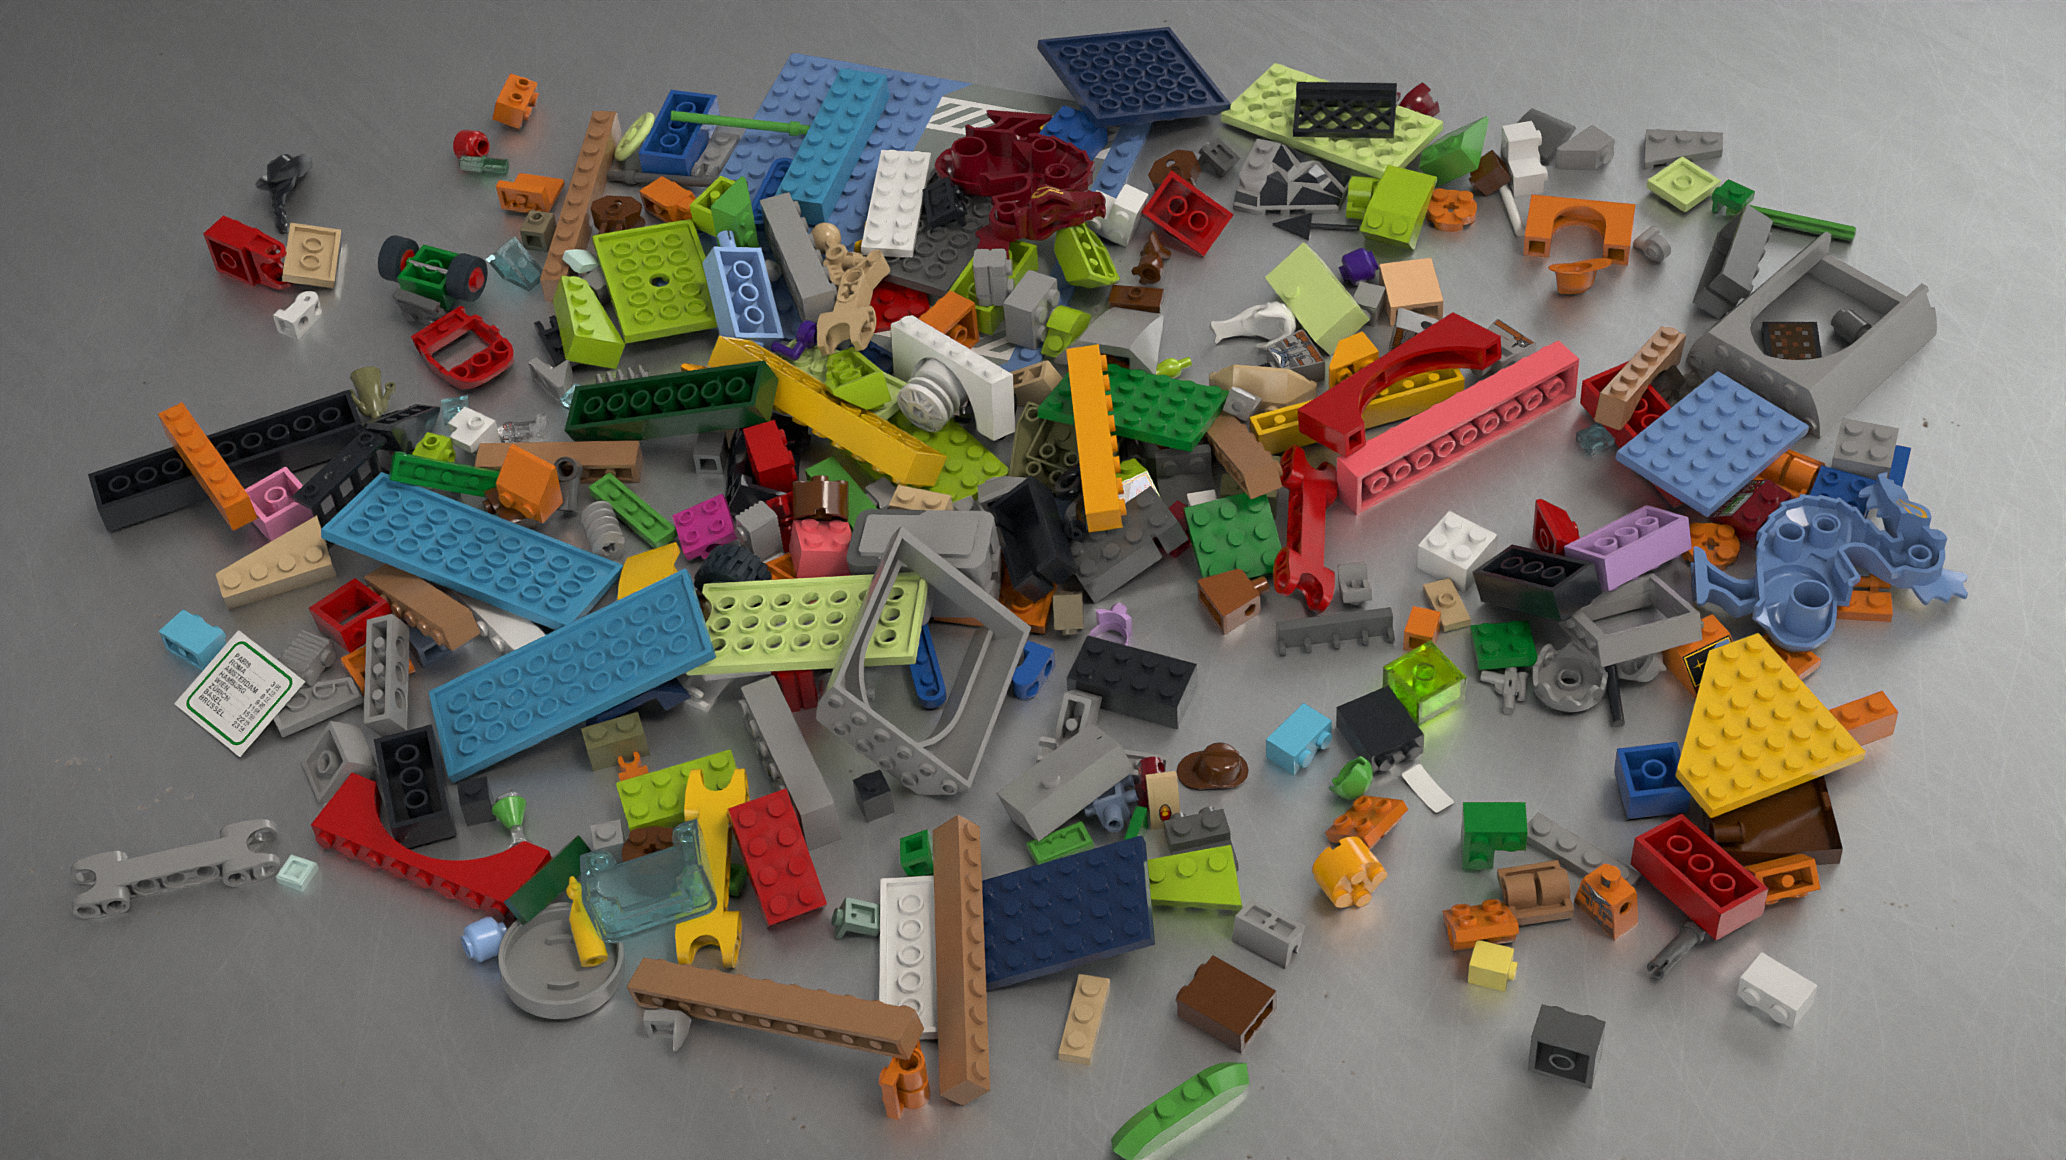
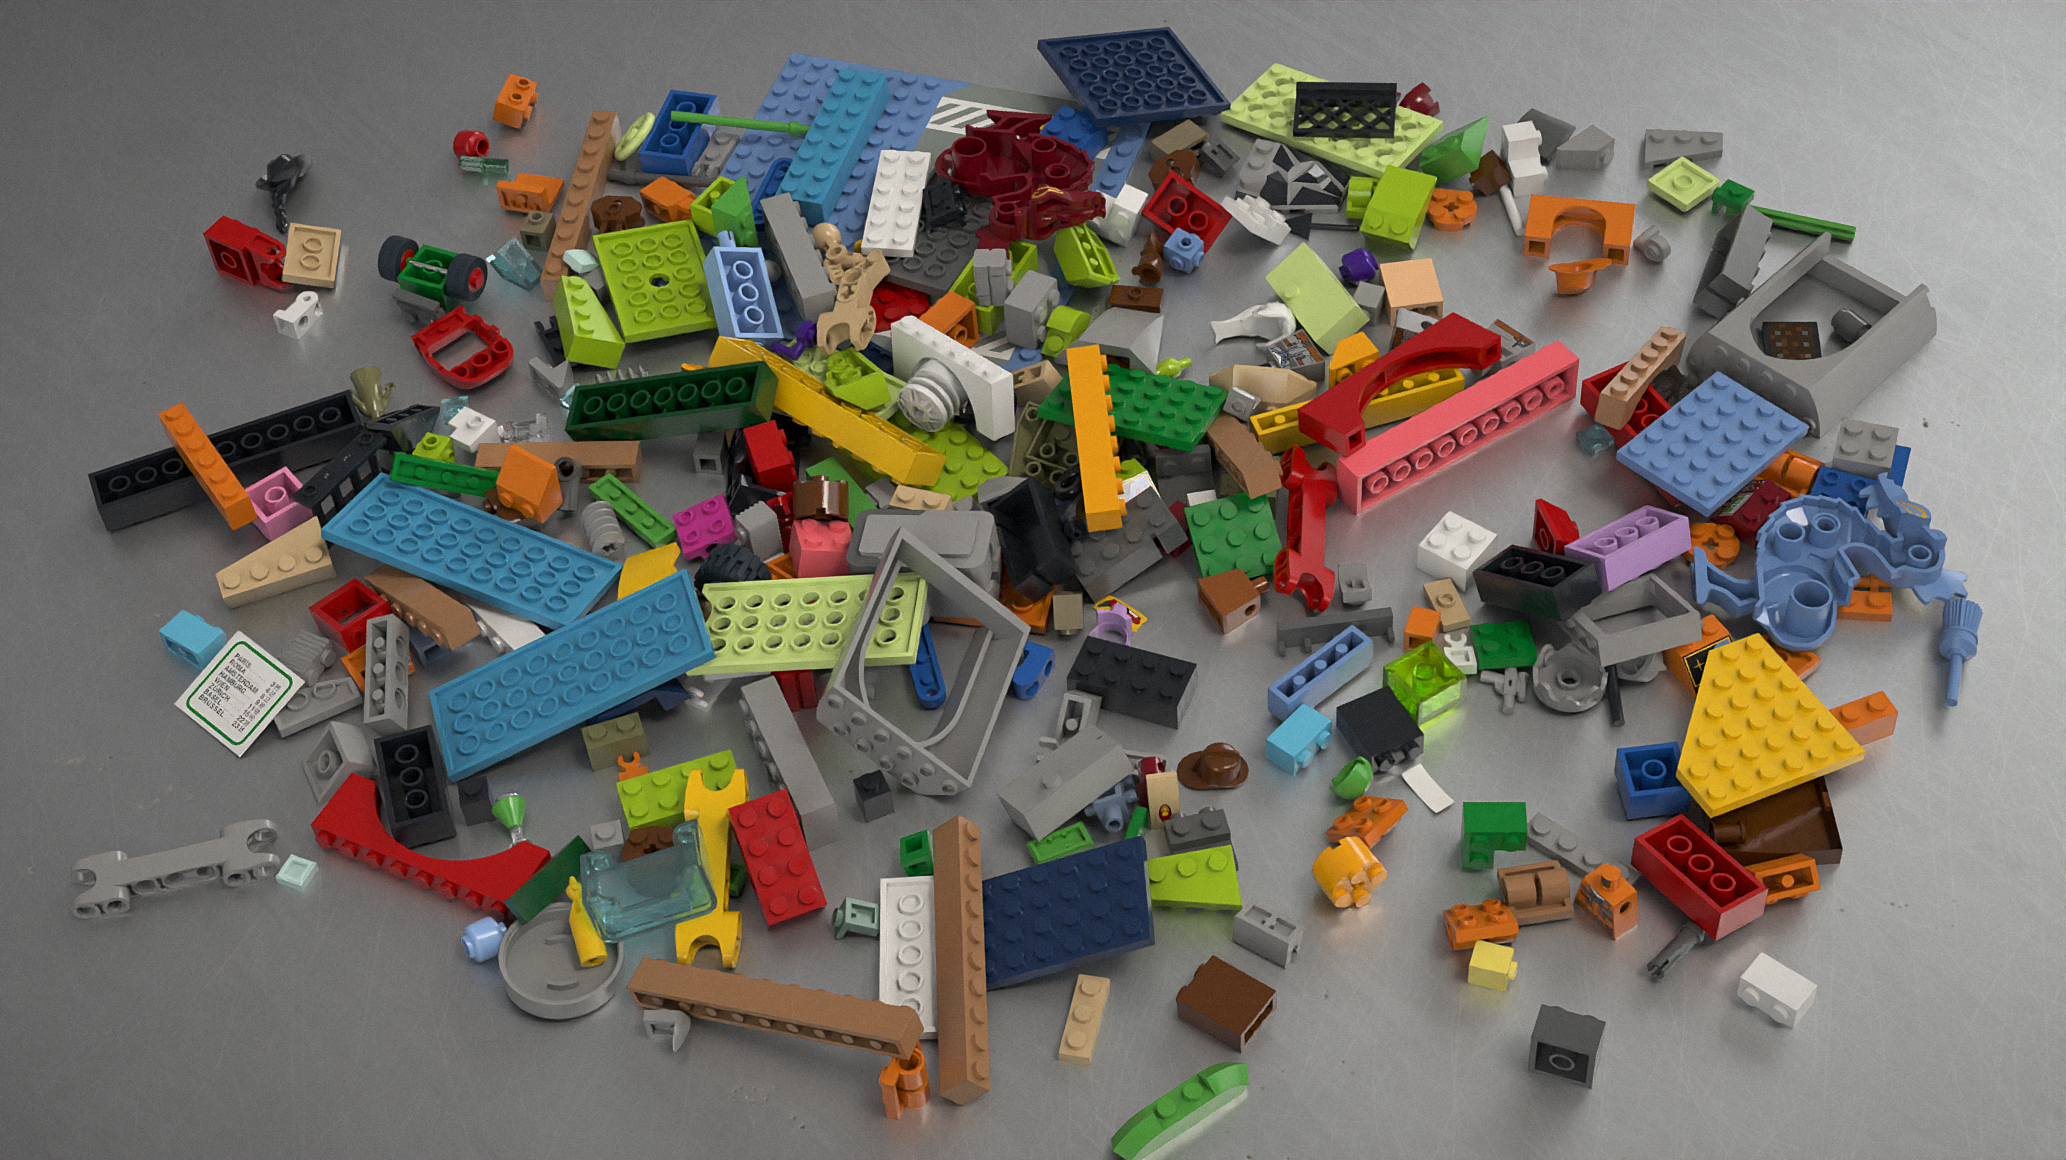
none -> sticker [1093,595,1147,632]
none -> dark tan brick [1151,119,1208,167]
none -> medium blue brick [1163,227,1205,274]
none -> white plate [1220,195,1291,246]
none -> medium blue brick [1268,625,1373,722]
none -> white plate [1443,634,1477,675]
none -> medium blue piece [1938,598,1983,706]

